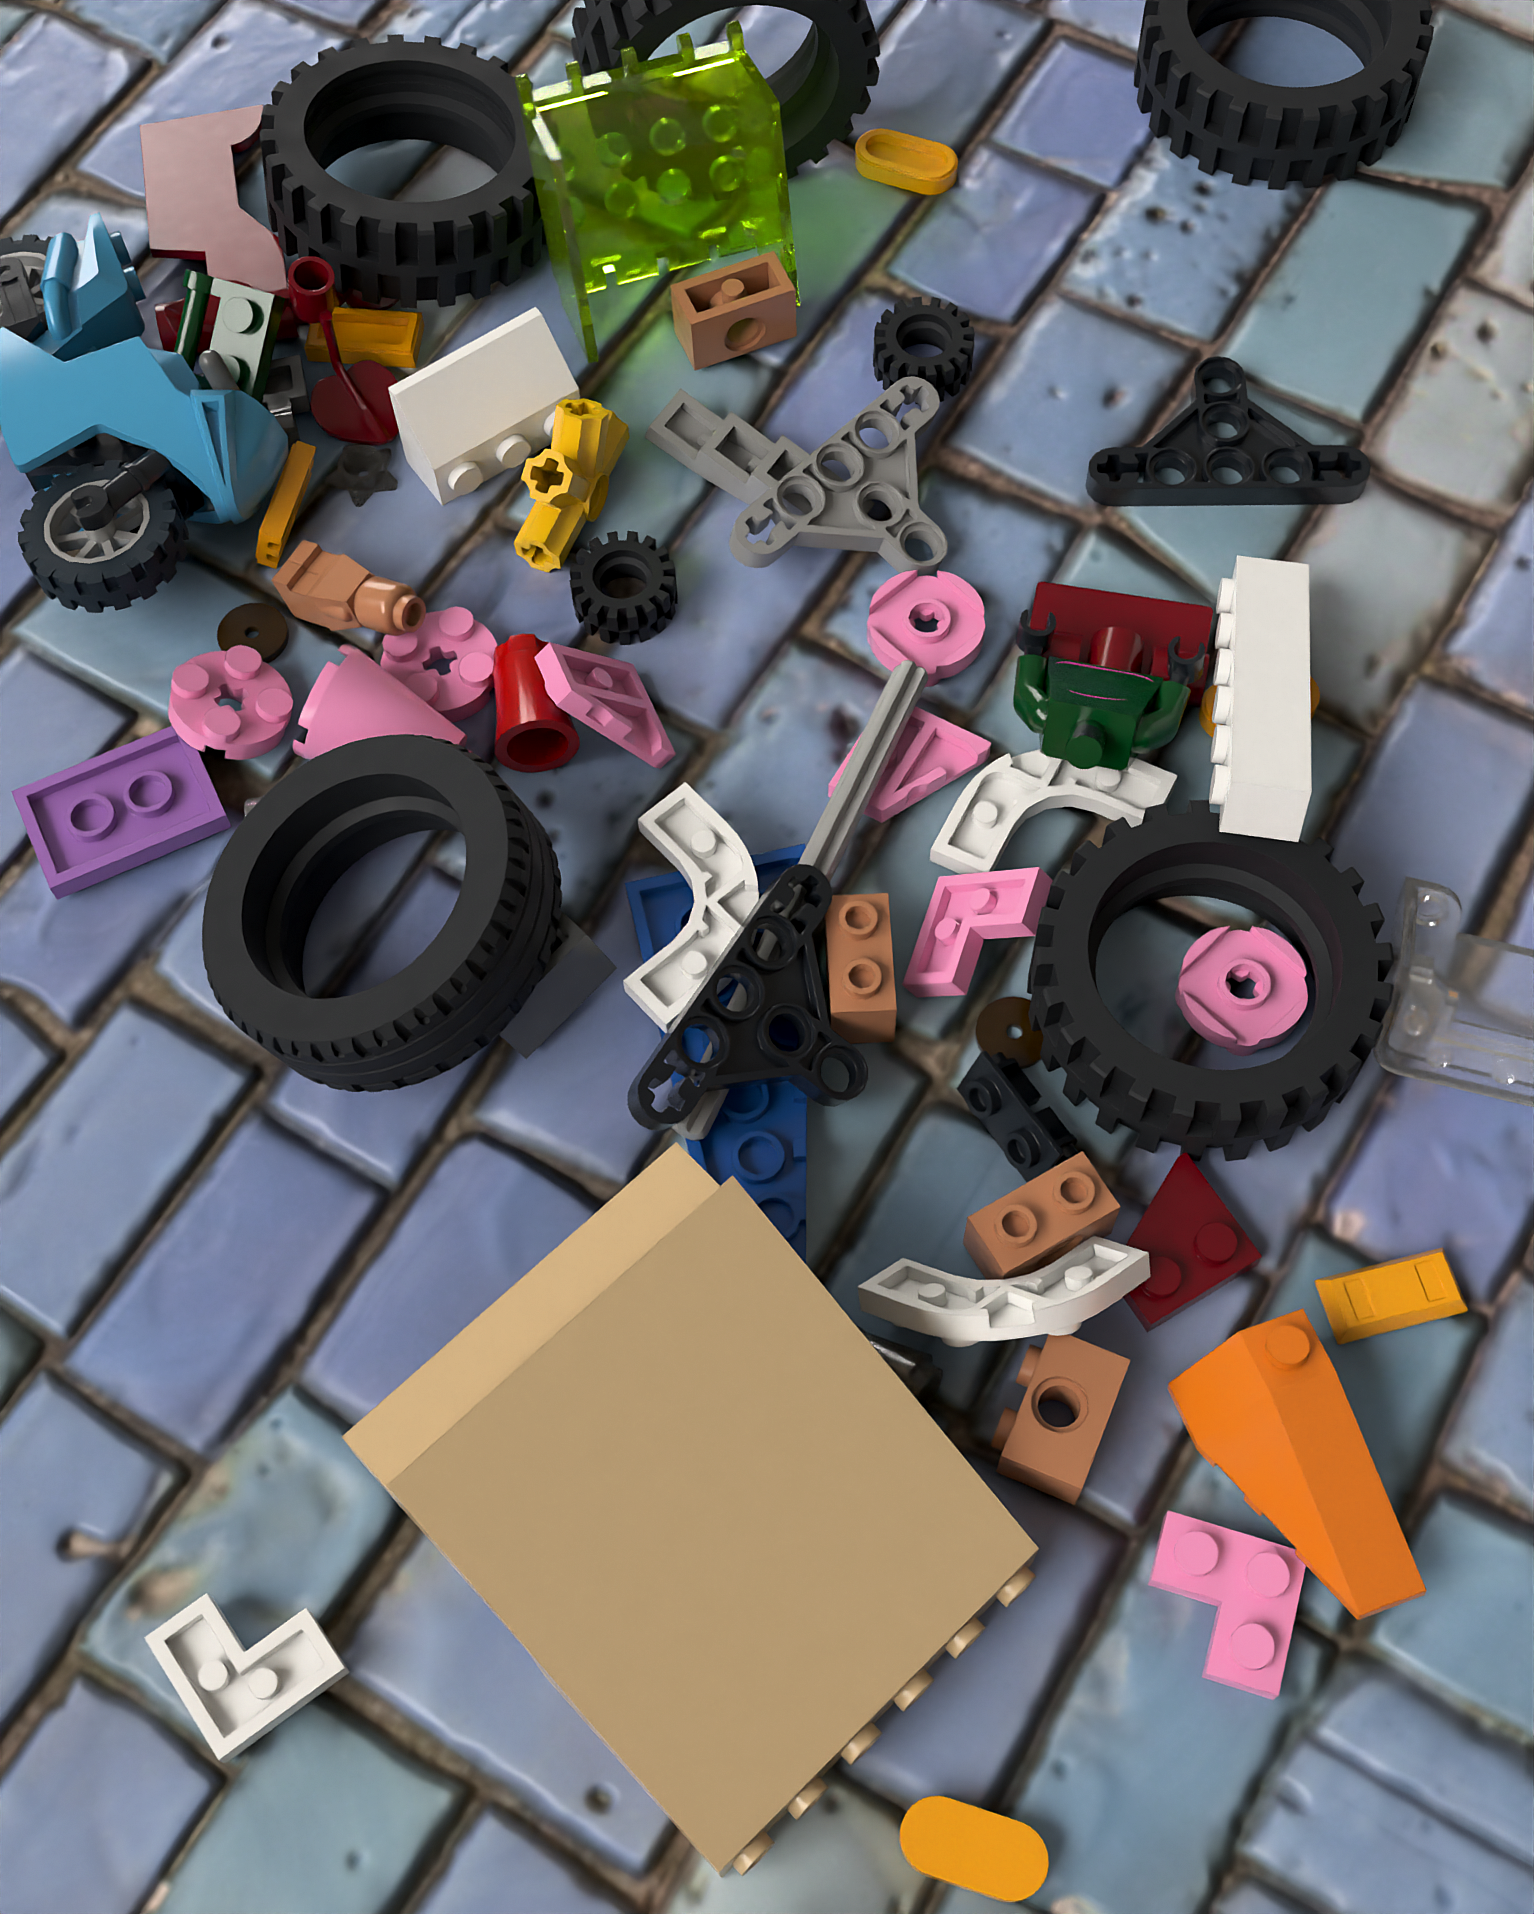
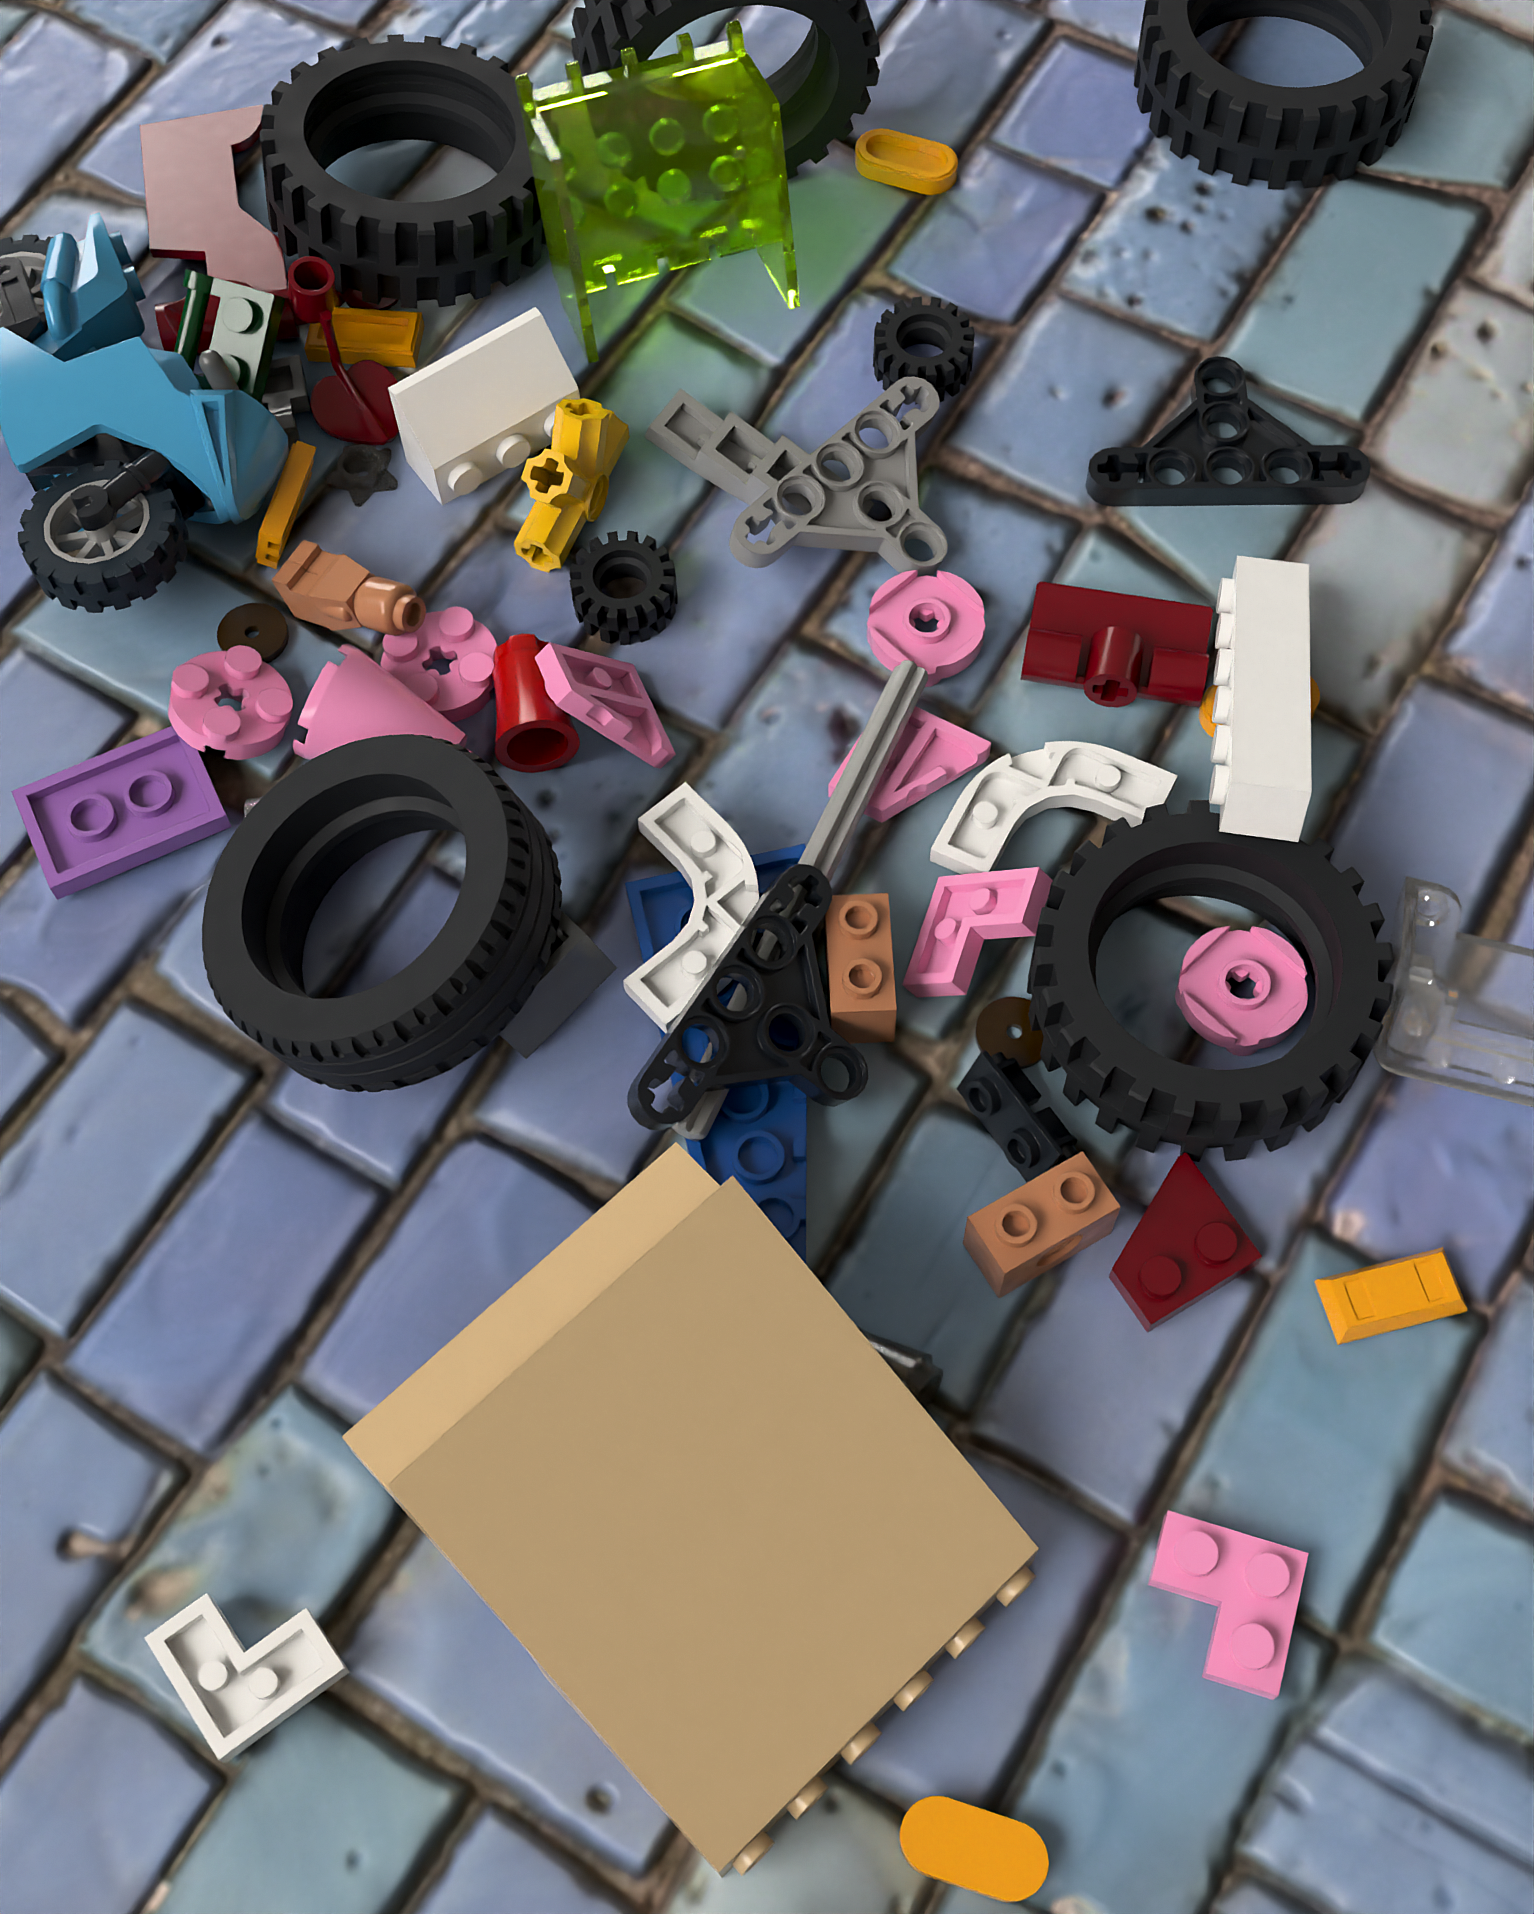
nougat brick [670,251,797,371] -> none
white plate [858,1235,1151,1347] -> none
nougat brick [990,1334,1130,1505] -> none
dark green torso [1013,610,1205,771] -> none
orange wedge [1167,1308,1427,1620] -> none

